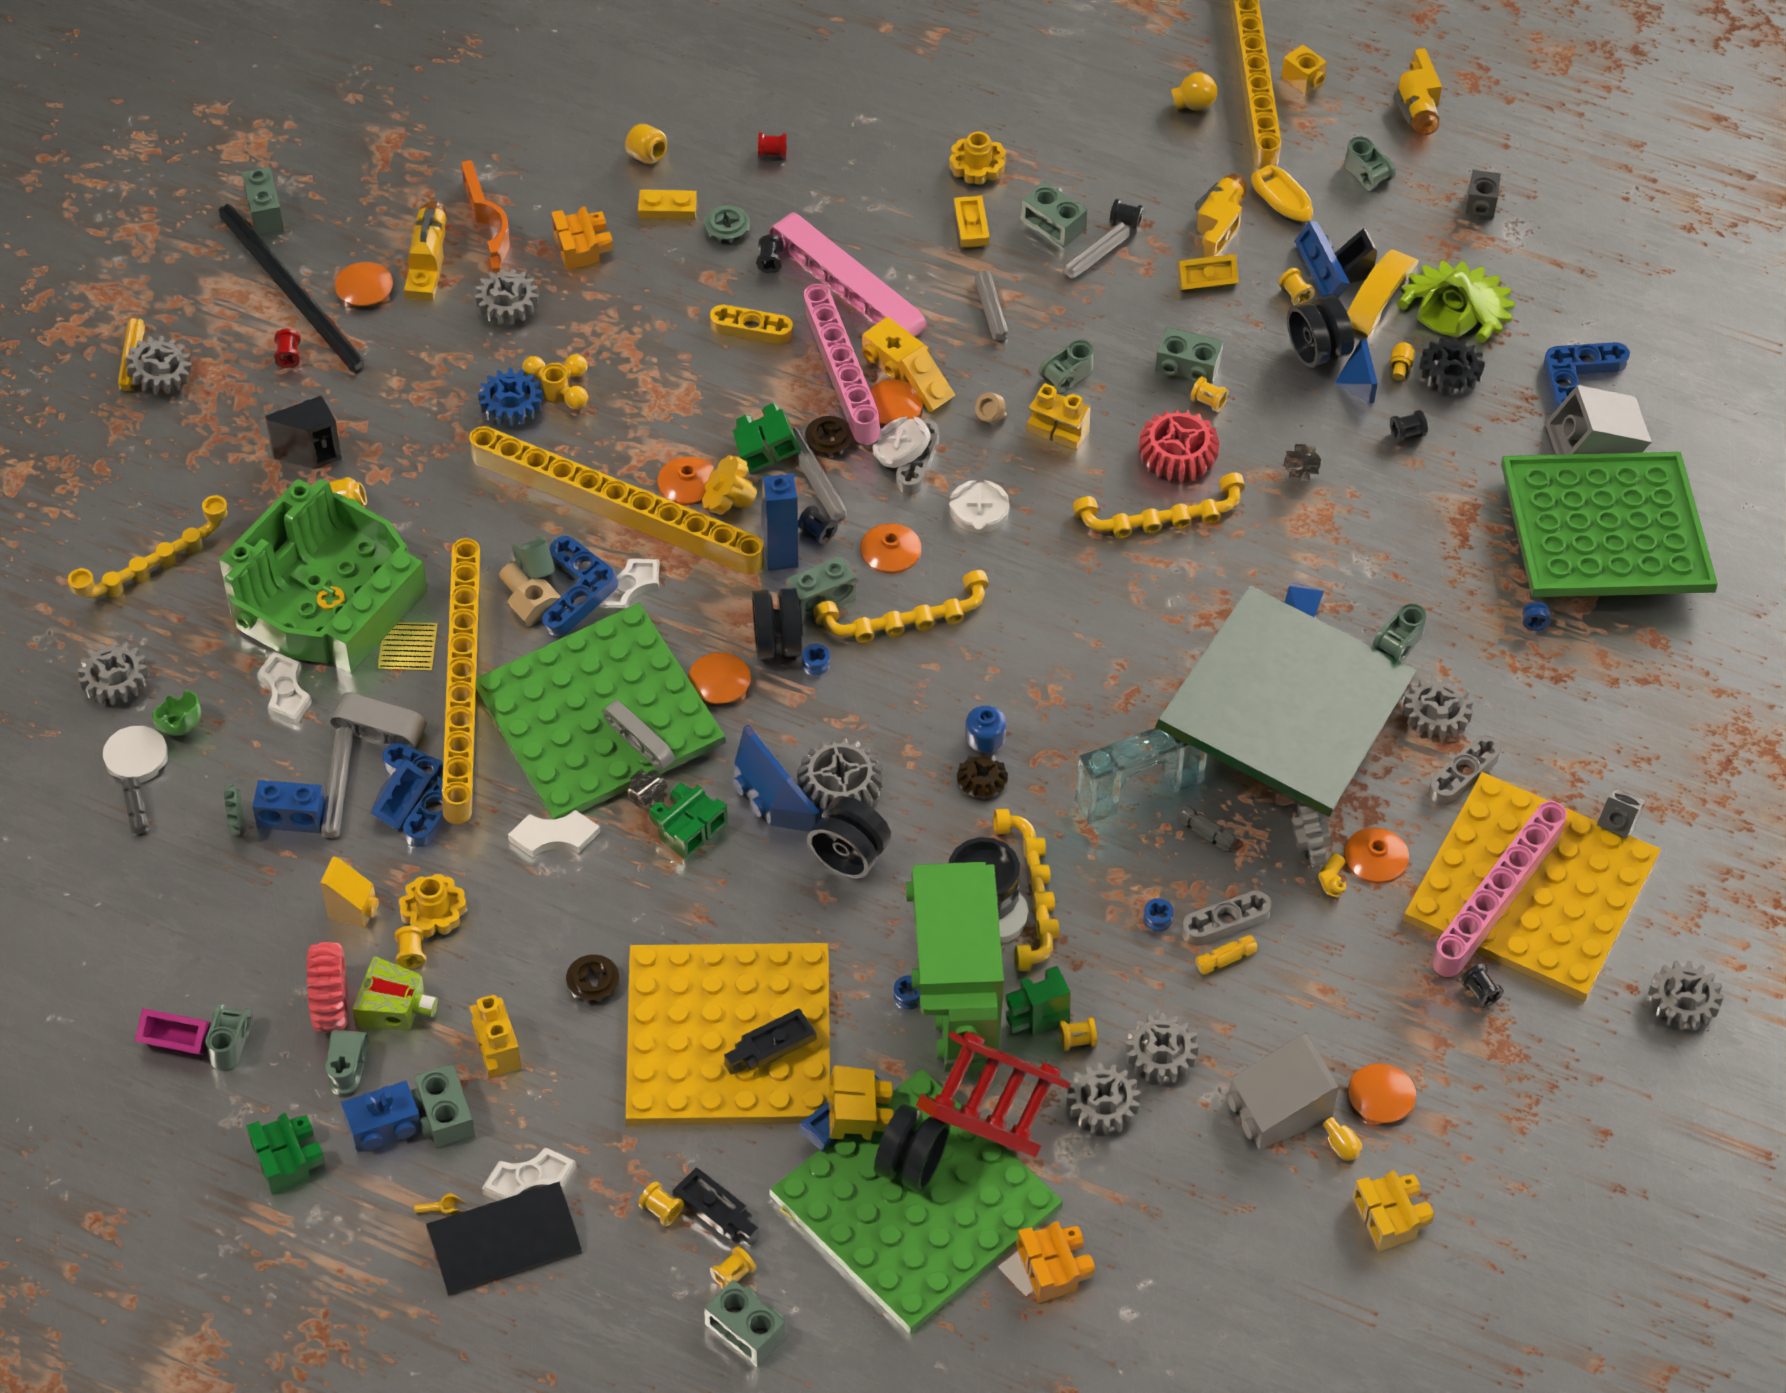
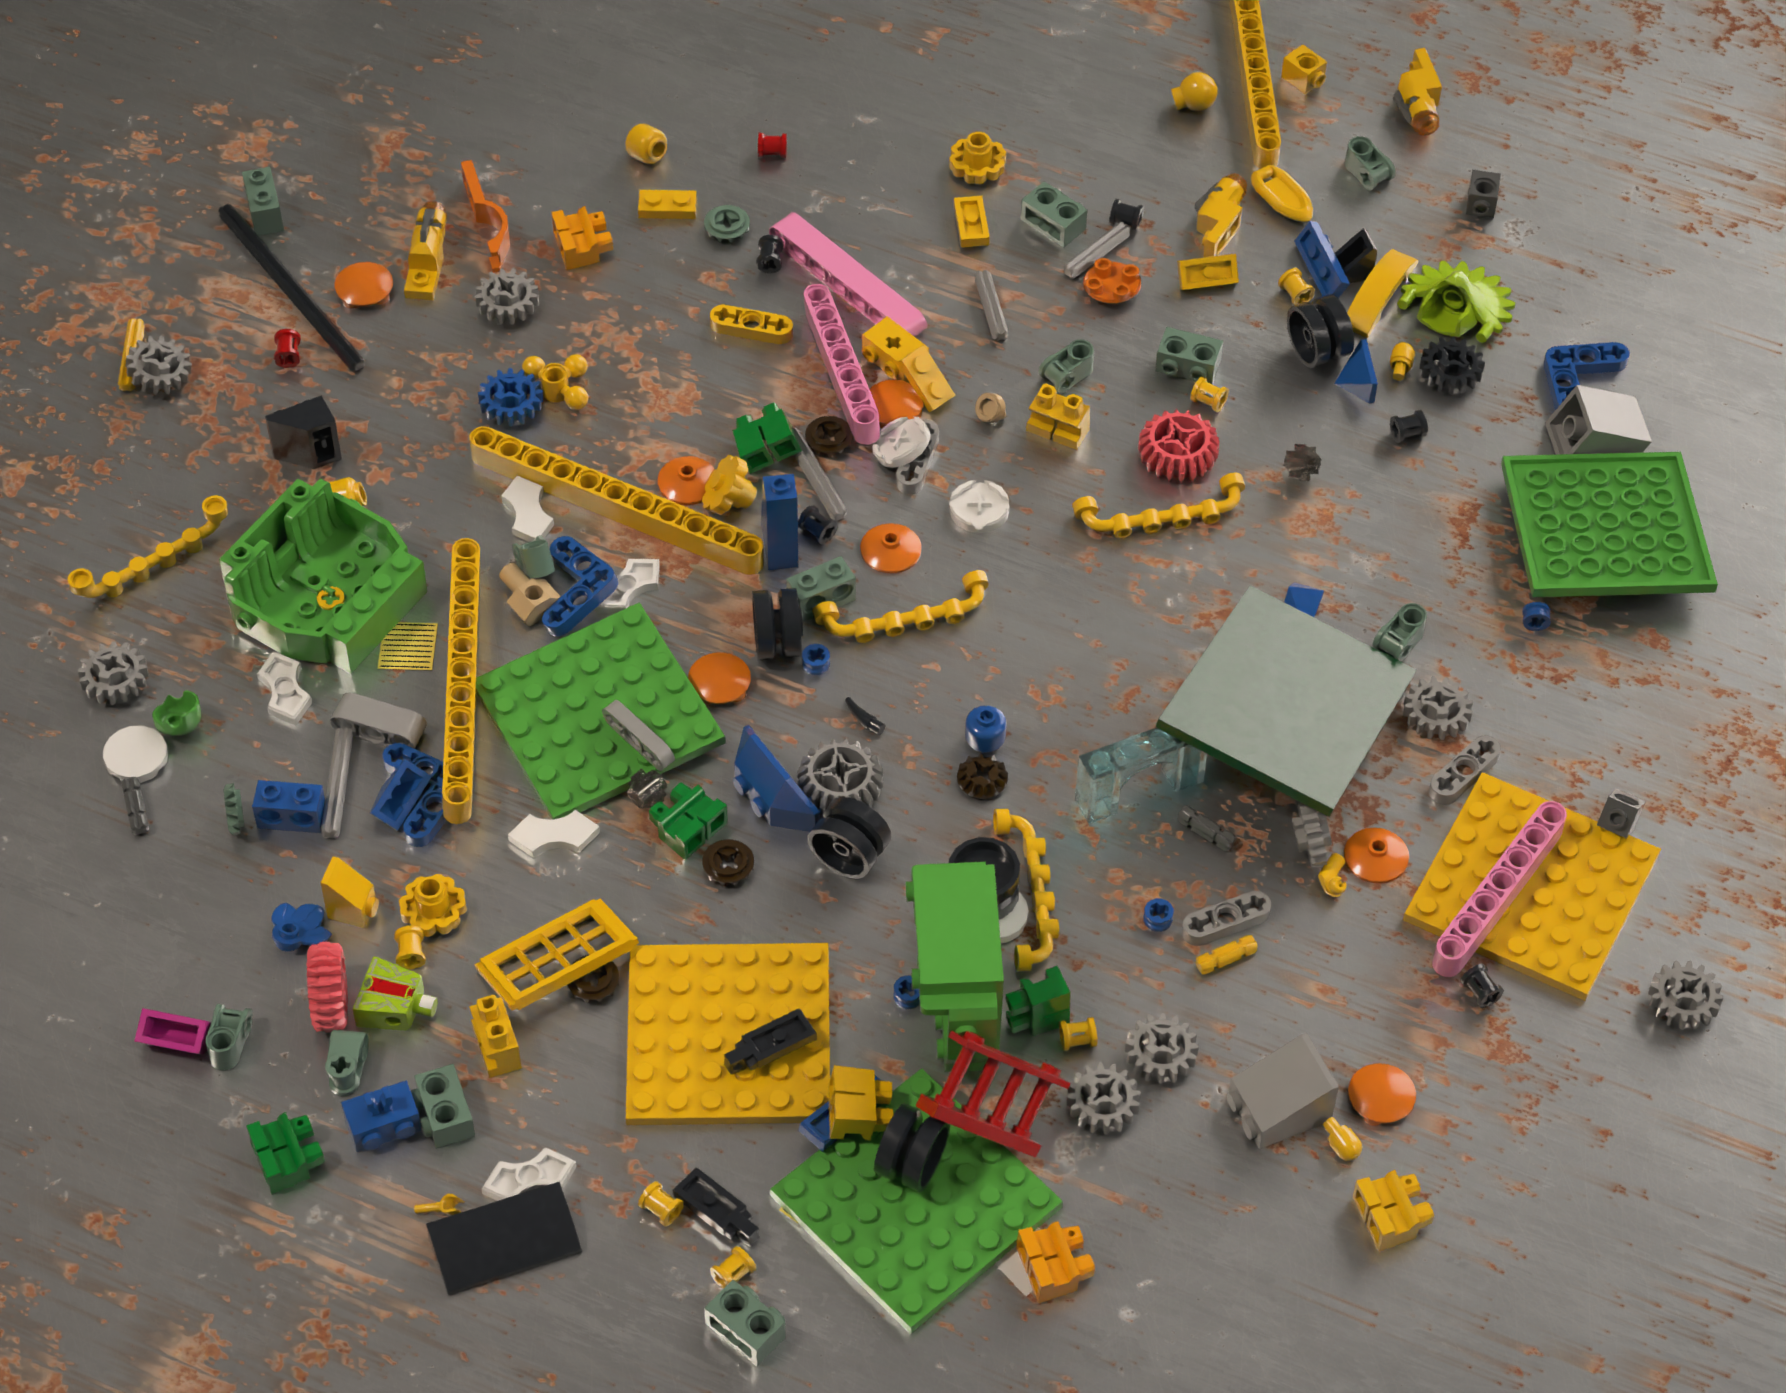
none -> blue plate [271,903,332,951]
none -> yellow piece [474,898,639,1011]
none -> white tile [501,475,554,542]
none -> dark brown gear [702,839,754,886]
none -> black helmet [845,697,886,735]
none -> orange dish [1083,258,1141,303]

